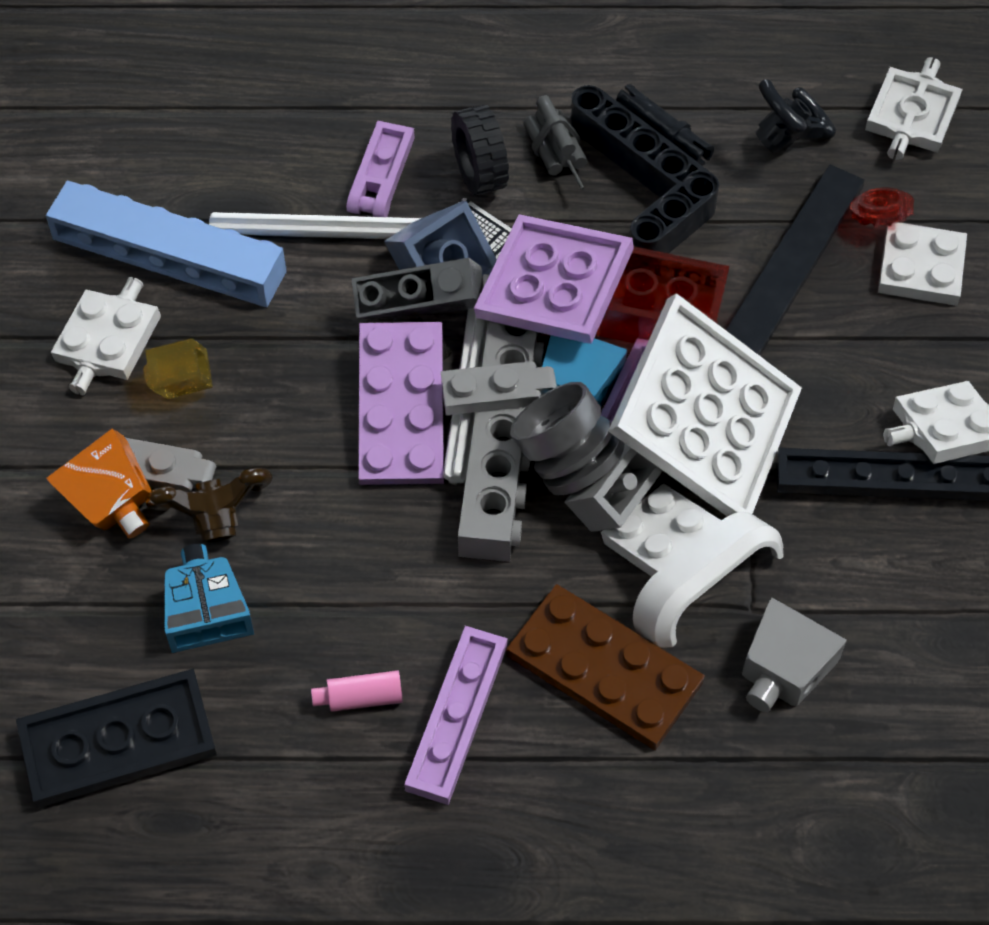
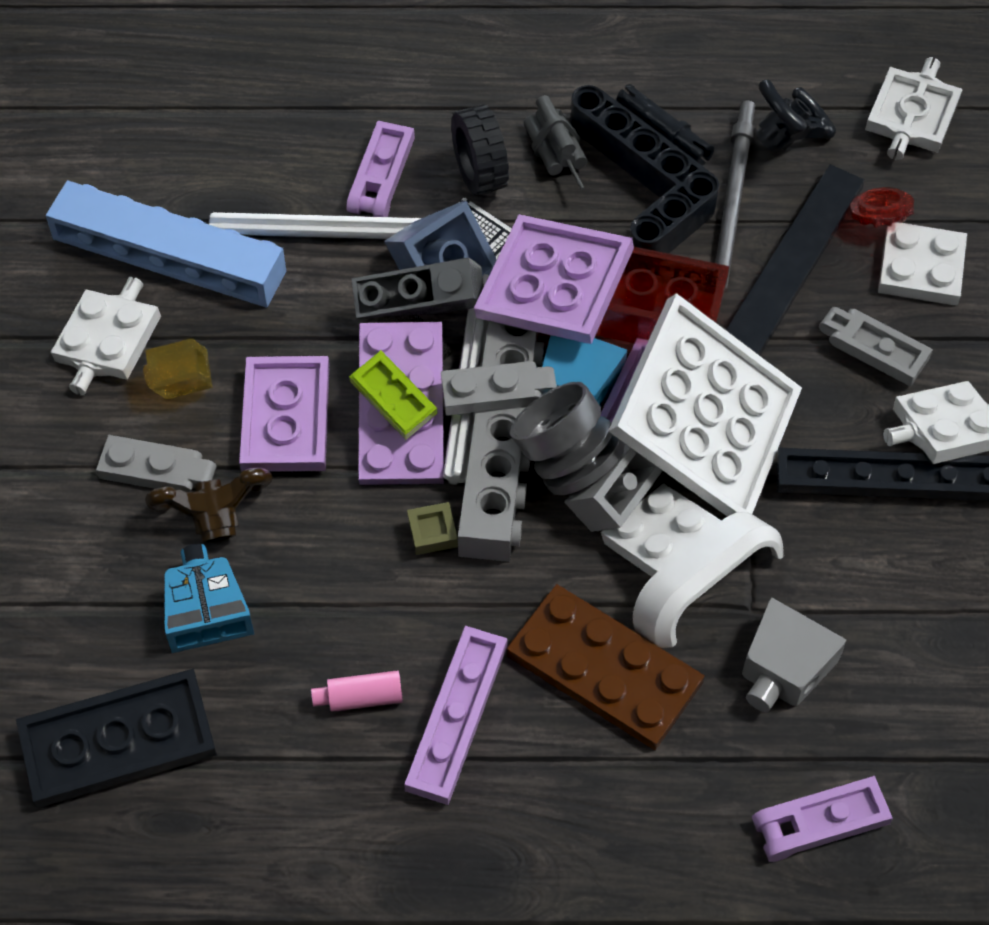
orange torso [47,428,152,539] -> none
none -> lavender plate [239,356,330,472]
none -> lime plate [349,350,438,440]
none -> olive plate [407,502,458,555]
none -> flat silver bar [711,100,756,294]
none -> lavender plate [752,776,893,862]
none -> light grey hinge [819,307,933,387]

